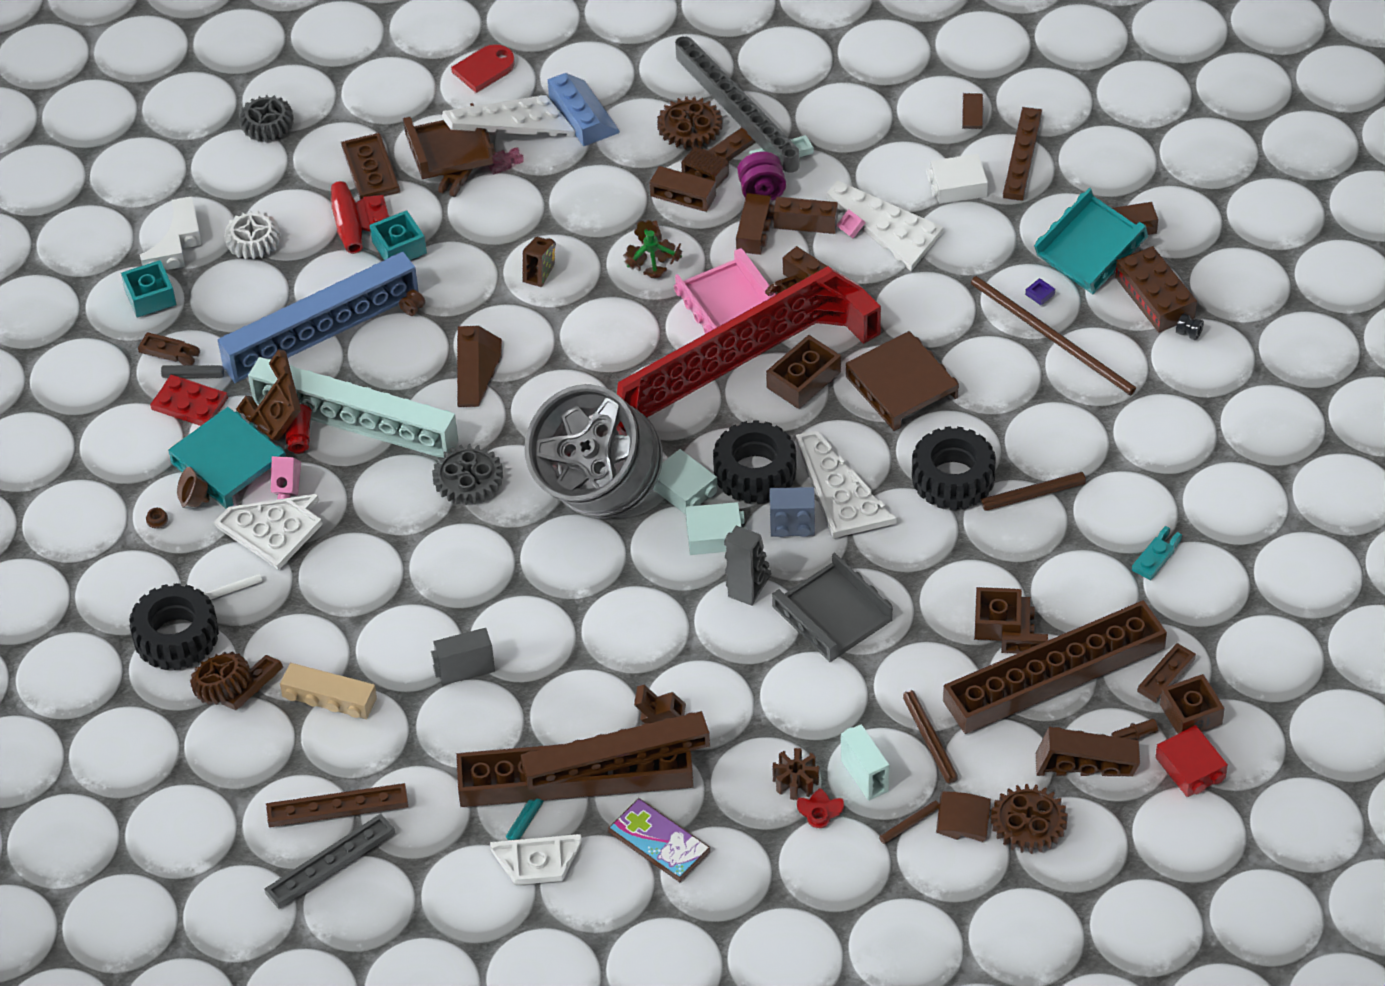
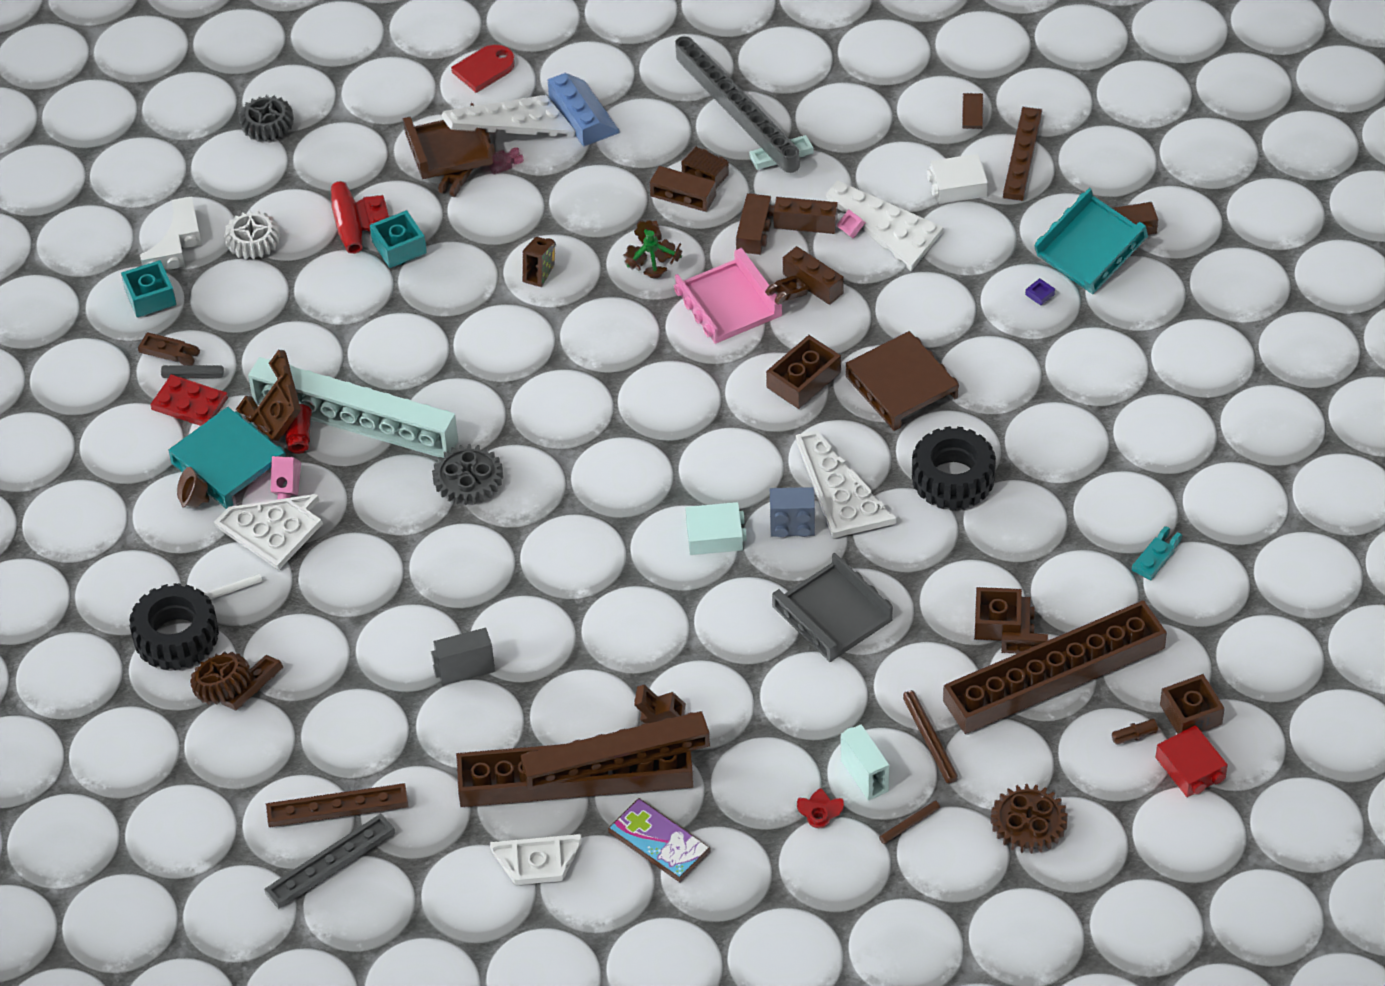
reddish brown plate [146,507,168,528] -> none
medium blue brick [217,252,419,383] -> none
tan brick [280,662,377,719] -> none
reddish brown tile [341,133,400,200] -> none
reddish brown wheel [399,289,425,316] -> none
reddish brown wedge [457,326,502,407] -> none
teal axle [506,799,545,841] -> none
flat silver wheel [525,384,663,519] -> none
red arch [616,266,881,436] -> none
light aqua brick [653,449,718,515] -> none
reddish brown gear [657,96,722,149] -> none
reddish brown plate [708,127,756,162] -> none
black tyre [713,420,797,504] -> none
dark grey wedge [724,525,772,606] -> none
magenta wheel [737,151,786,201] -> none
reddish brown gear [772,748,819,800] -> none
reddish brown slope [936,792,991,842] -> none
reddish brown piece [971,276,1136,396] -> none
reddish brown axle [981,472,1086,511] -> none
reddish brown wedge [1036,727,1140,777] -> none
reddish brown brick [1115,246,1197,333] -> none
reddish brown plate [1137,643,1196,703] -> none
black wheel [1176,313,1204,340] -> none

